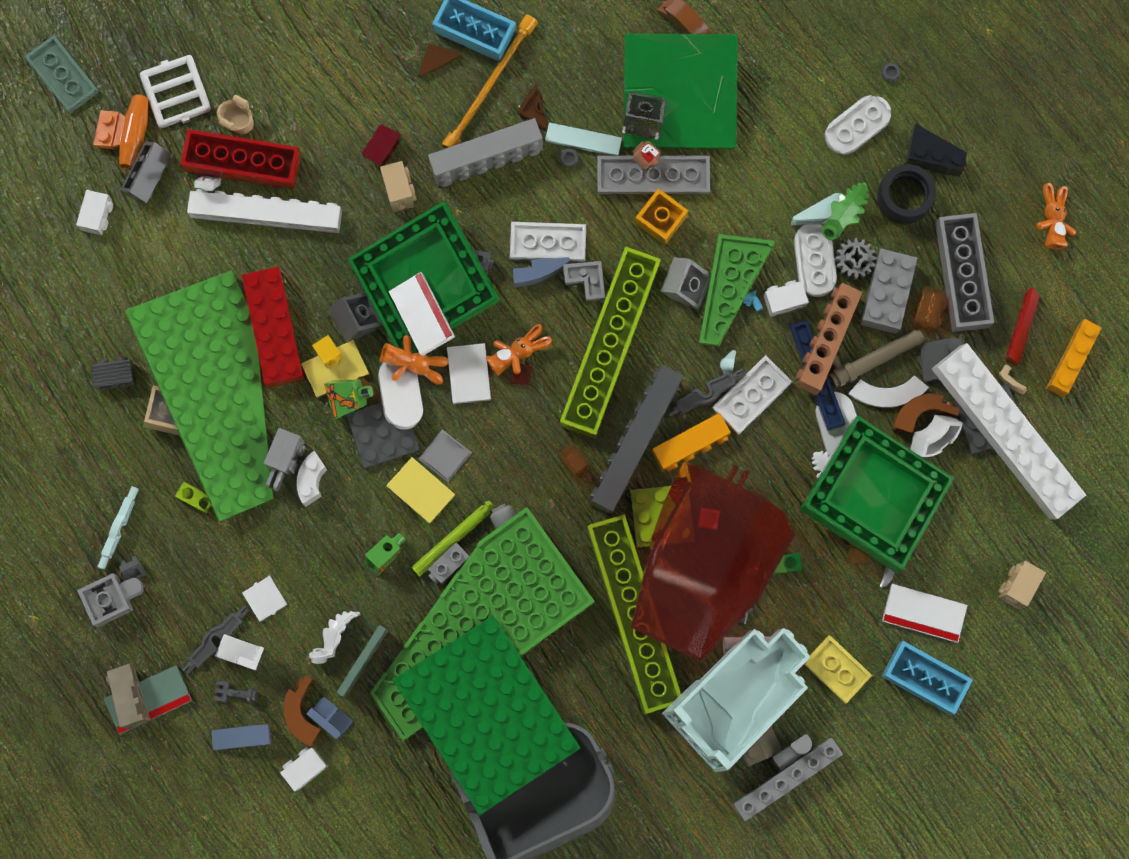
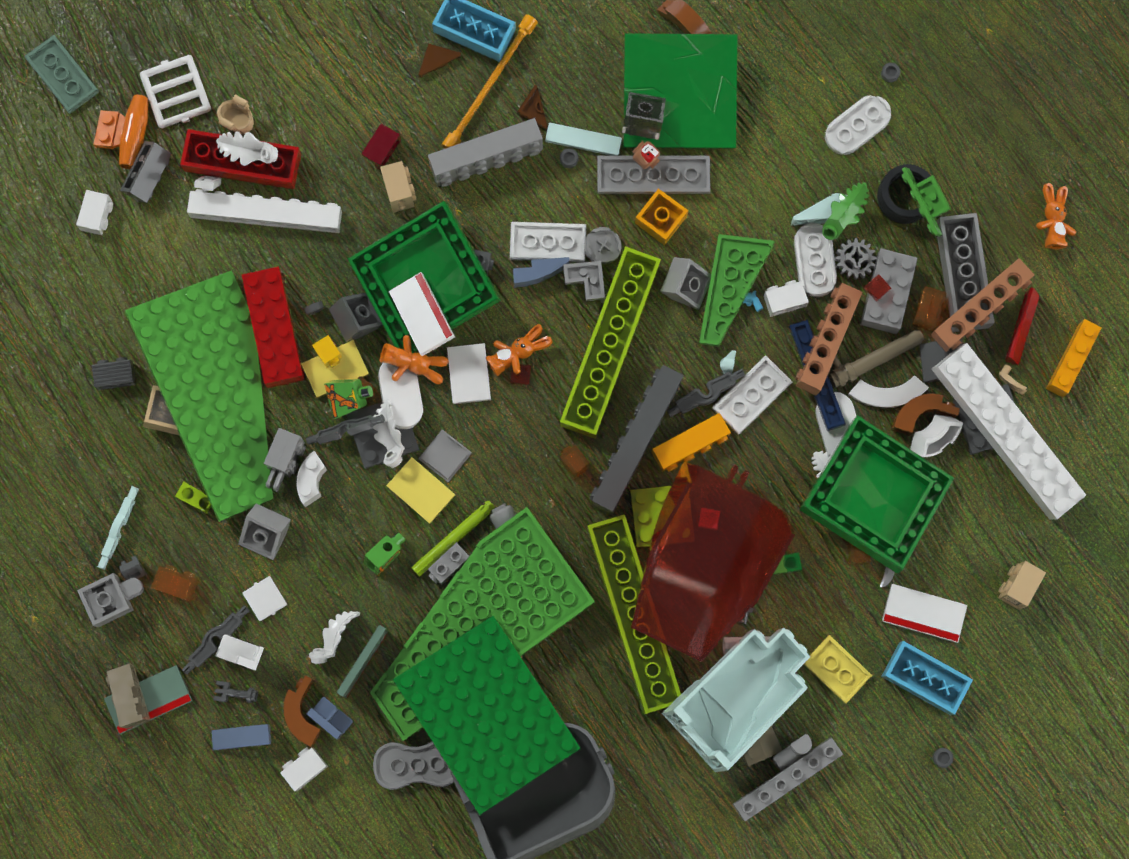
black wedge [905,123,967,177] -> none
none -> clear orange brick [151,564,199,602]
none -> white plant [216,131,278,166]
none -> light grey slope [238,504,291,560]
none -> dark grey tile [304,301,324,316]
none -> dark grey piece [306,414,385,445]
none -> white plant [373,400,404,468]
none -> light grey plate [373,742,454,790]
none -> light grey tile [584,227,622,265]
none -> clear red tile [864,274,892,302]
none -> bright green bracket [902,167,951,237]
none -> nougat brick [931,258,1034,352]
none -> dark grey tile [932,748,953,768]

